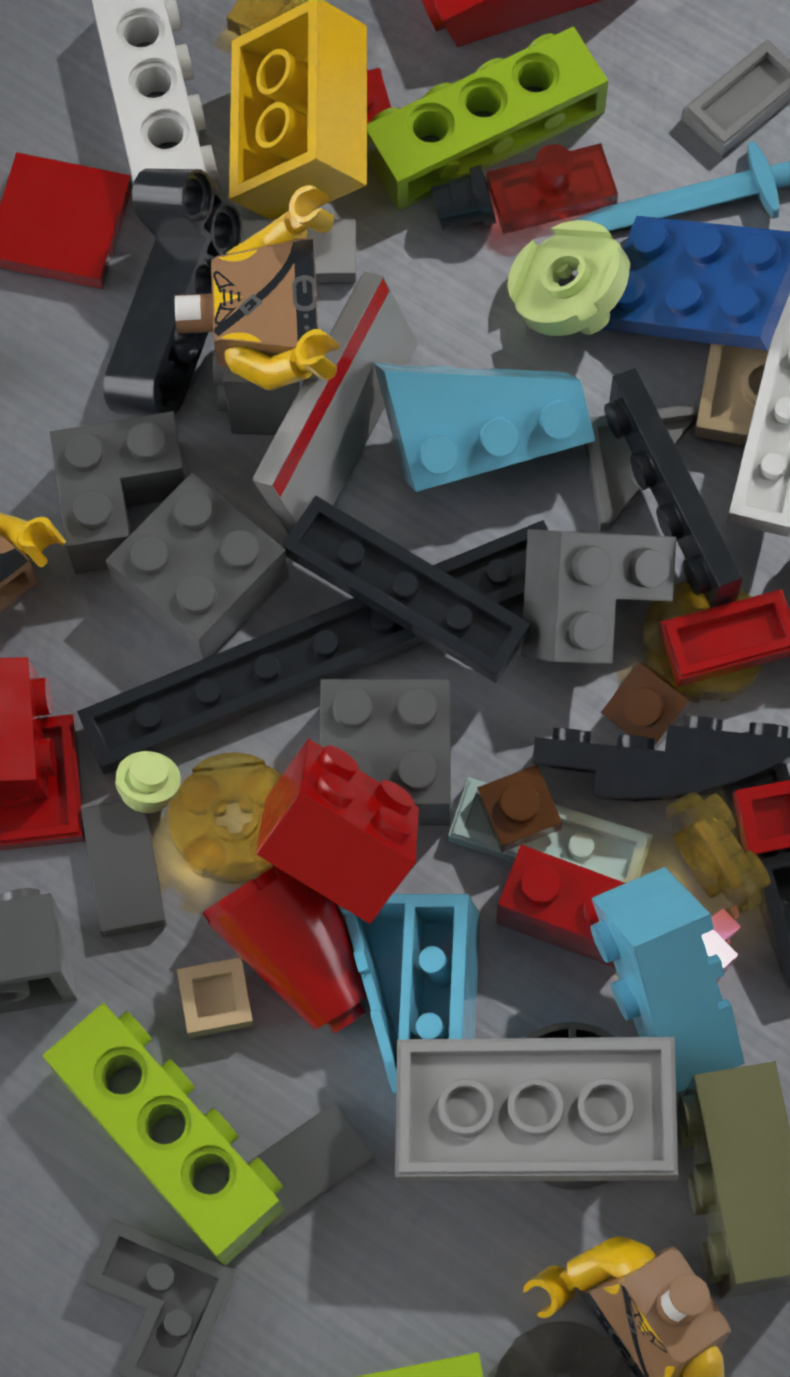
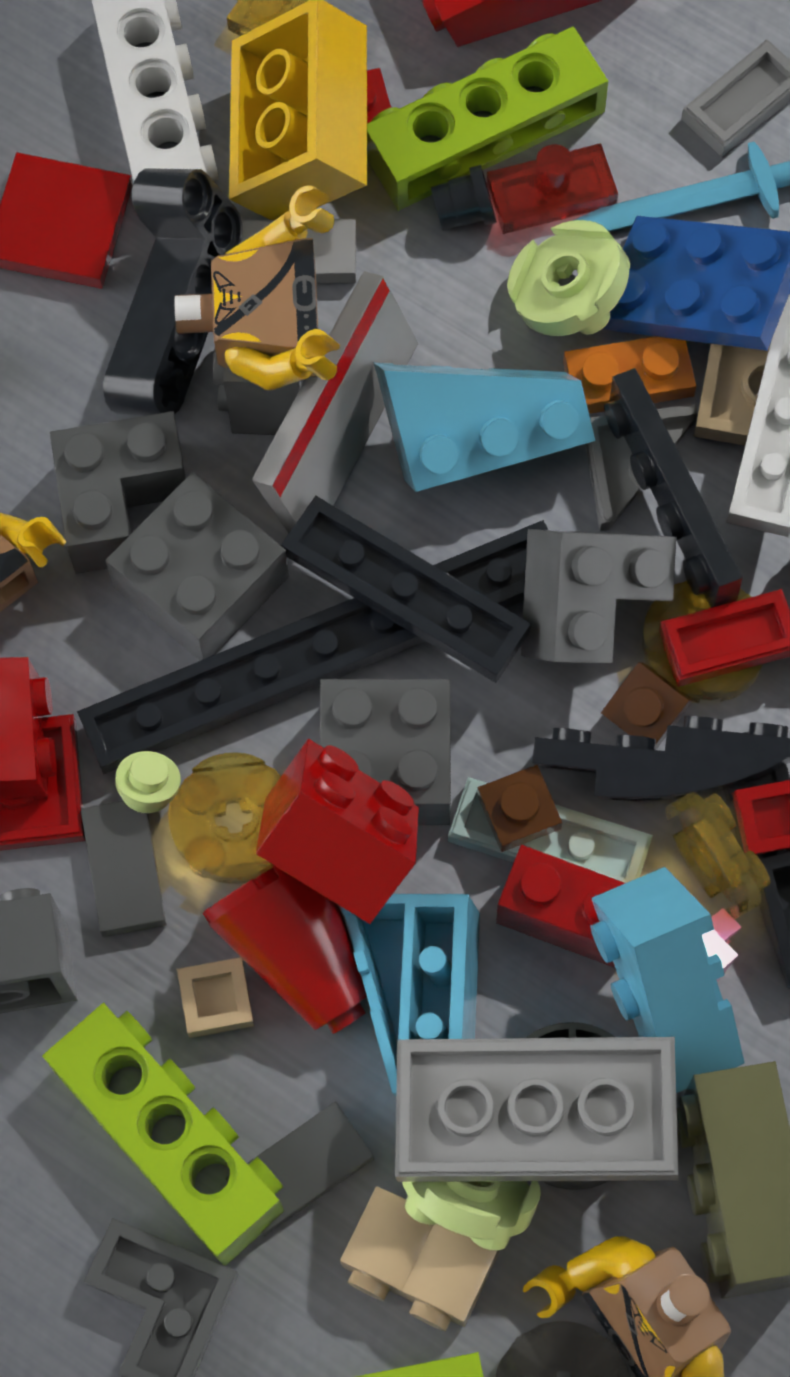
none -> tan brick [340,1186,500,1332]
none -> yellowish green plate [402,1181,541,1250]
none -> orange plate [563,336,696,414]

